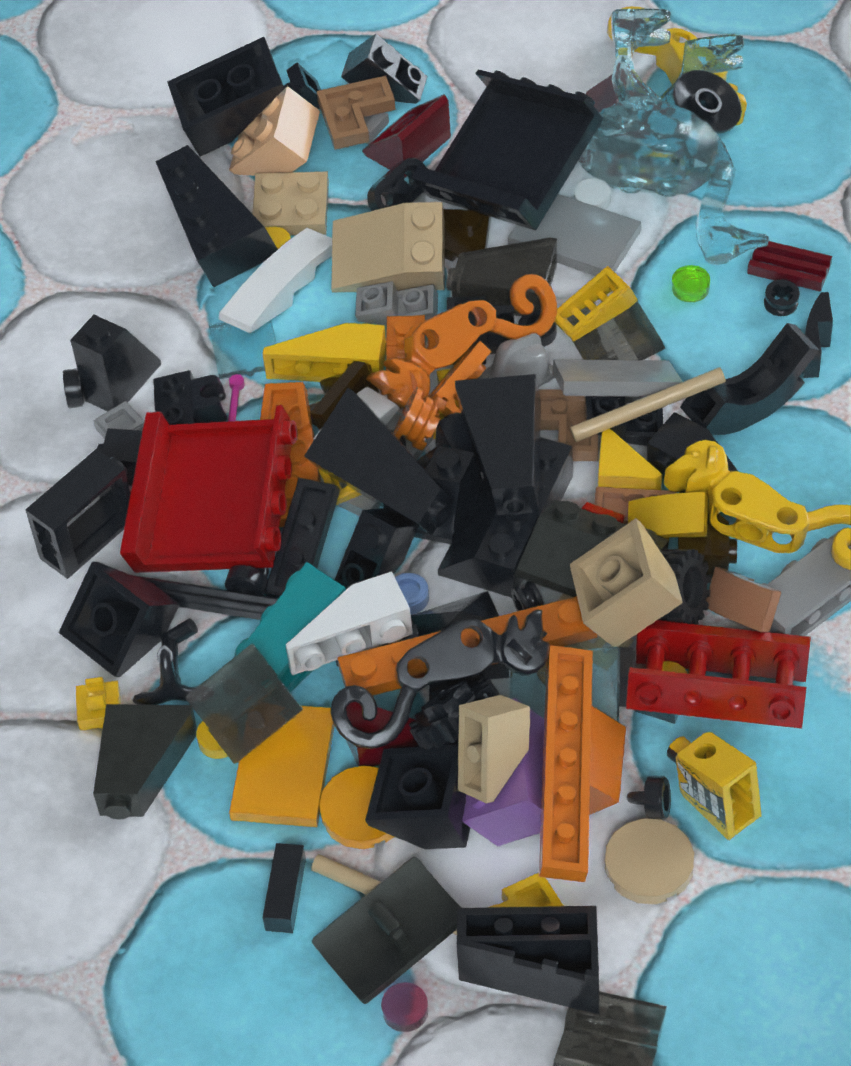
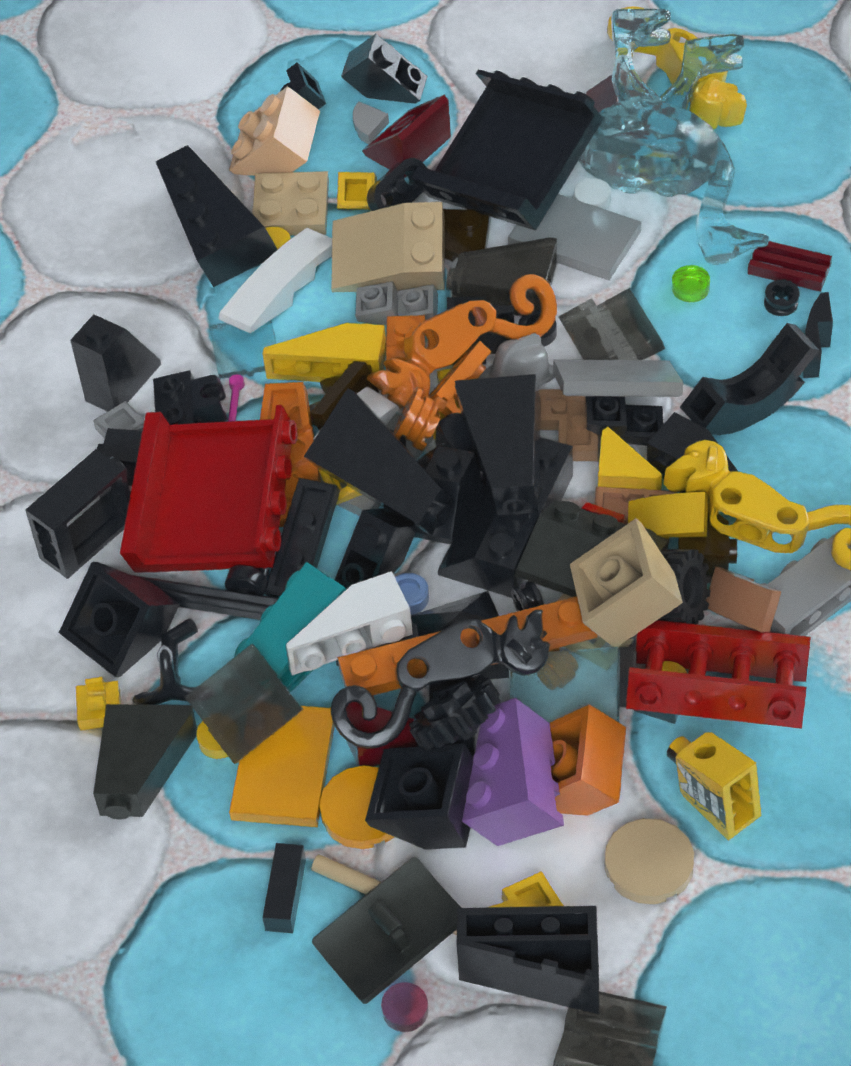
black tile [63,368,84,408] -> none
black slope [167,37,284,157] -> none
medium nougat plate [317,76,396,150] -> none
tan slope [458,695,530,804] -> none
orange plate [539,645,593,882] -> none
yellow slope [554,266,638,342] -> none
tan bar [570,367,726,442] -> none
black tile [626,776,671,820] -> none
black dish [673,70,742,134] -> none
none -> yellow slope [337,172,377,210]

